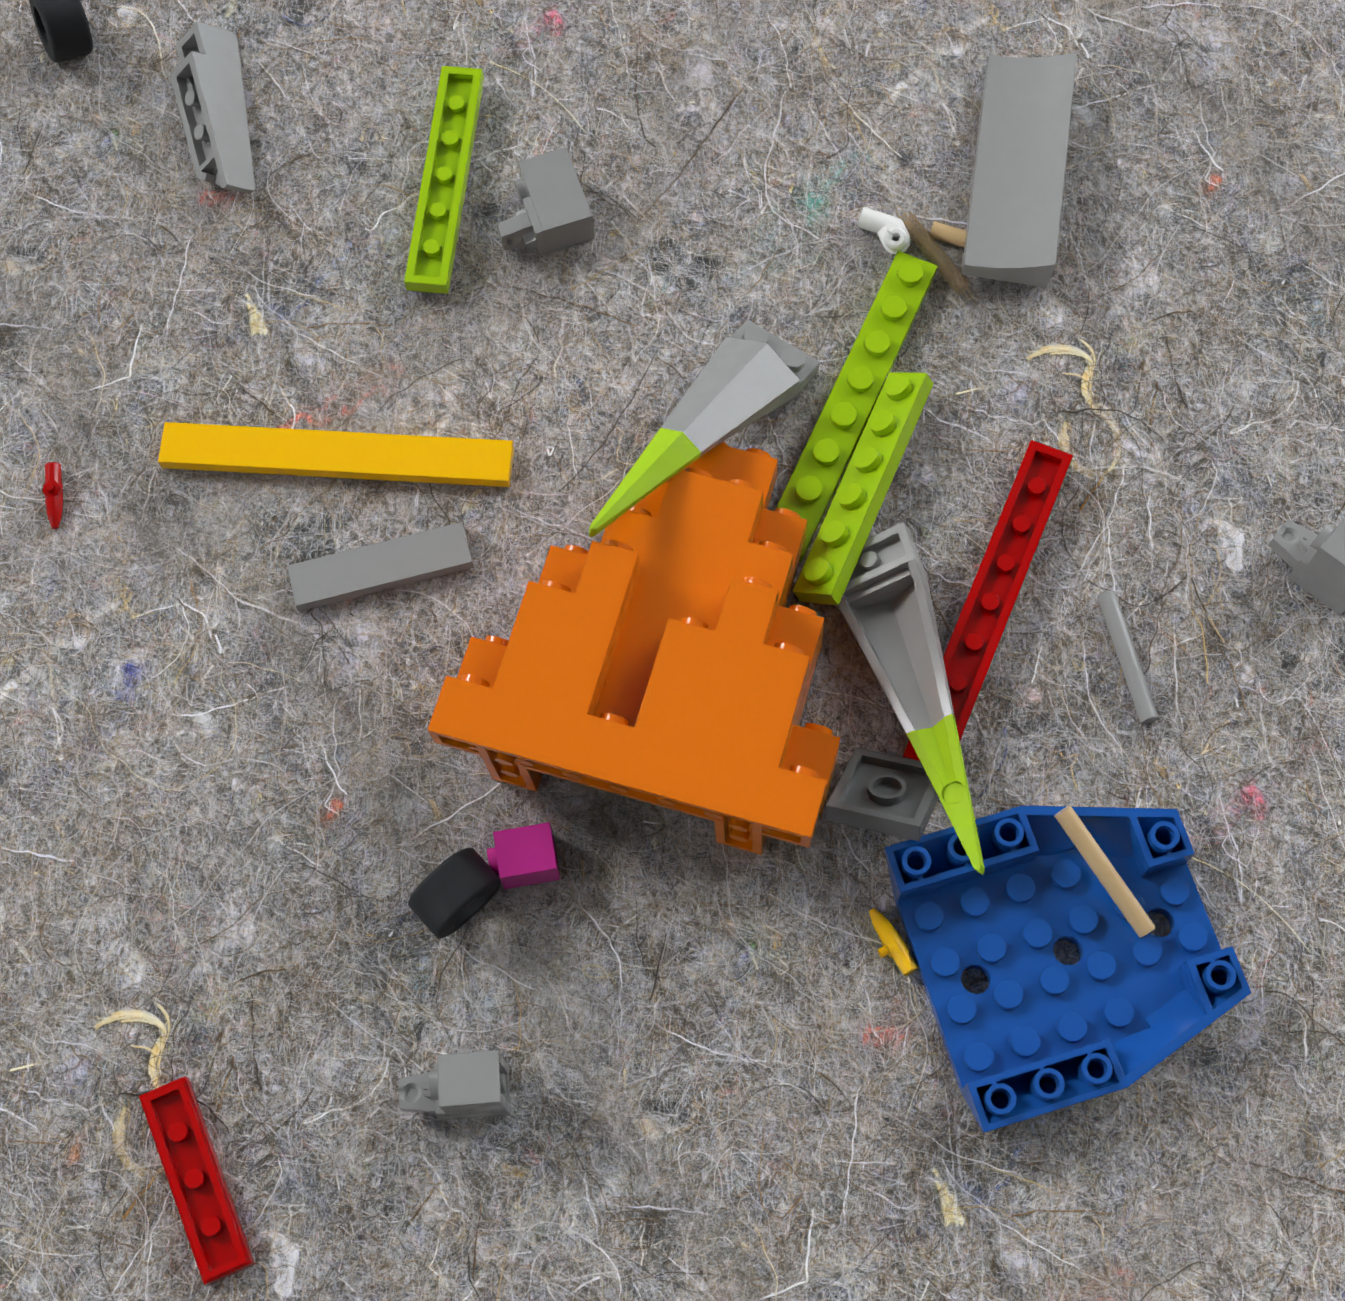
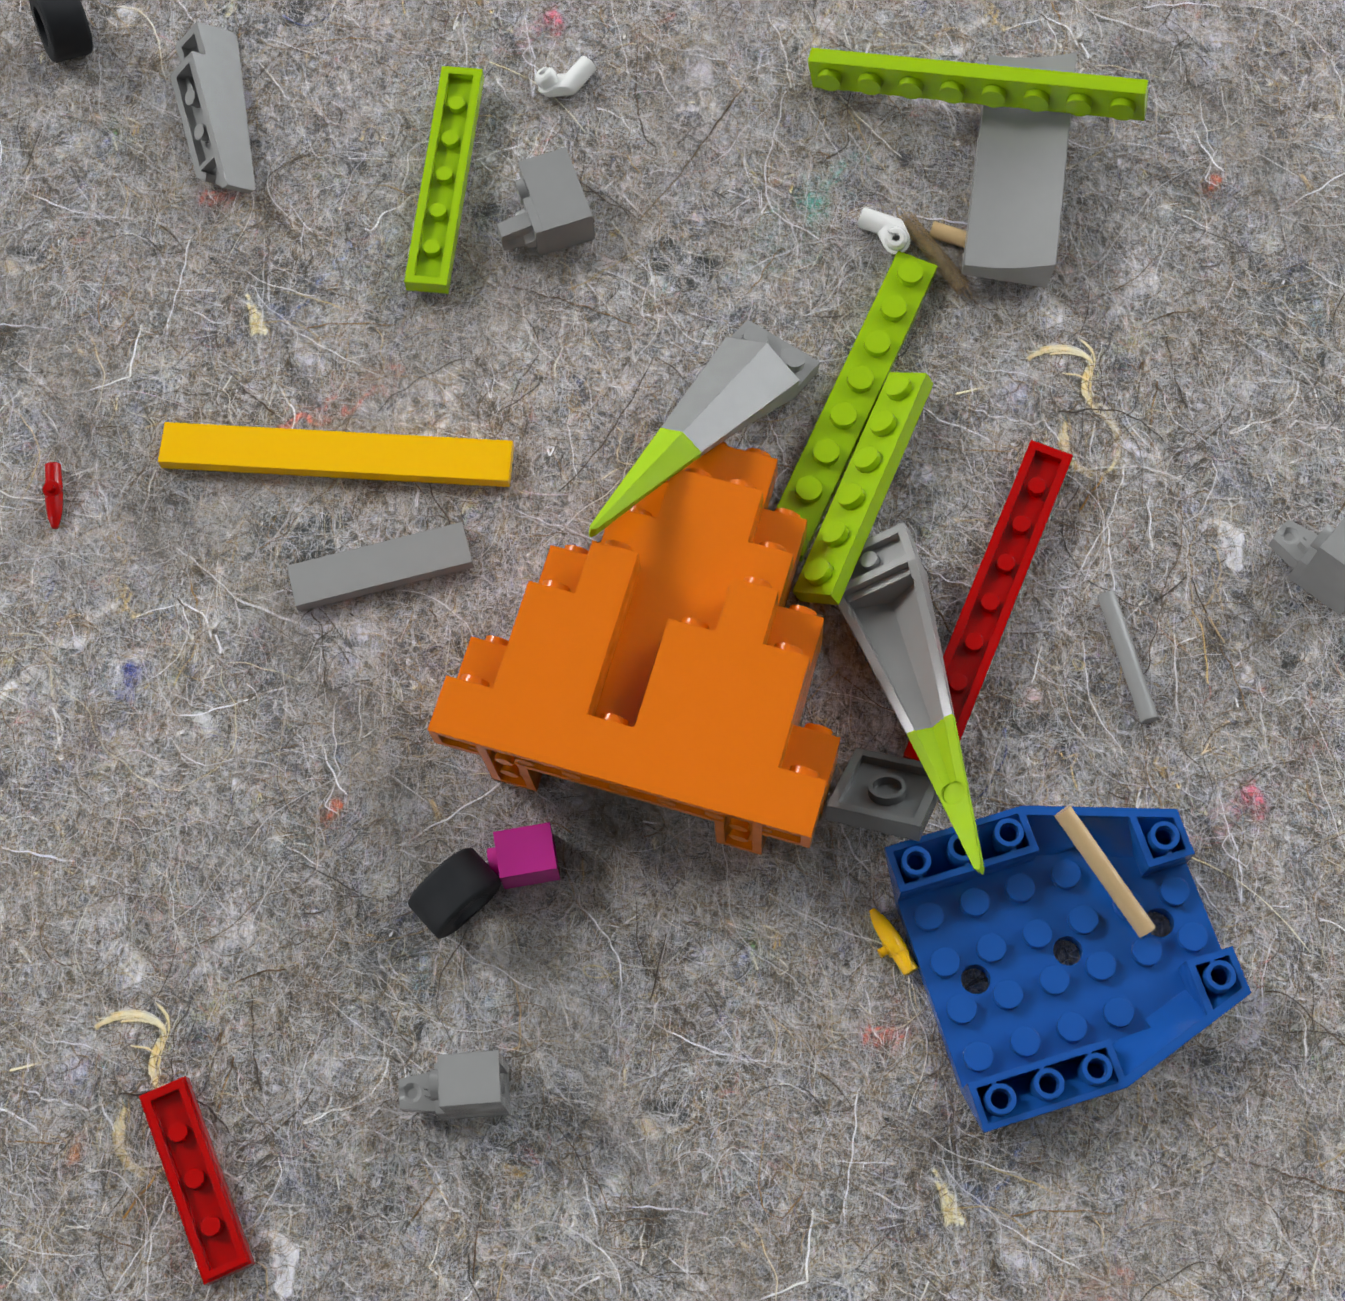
none -> white arm [535,56,596,97]
none -> lime plate [808,48,1148,121]

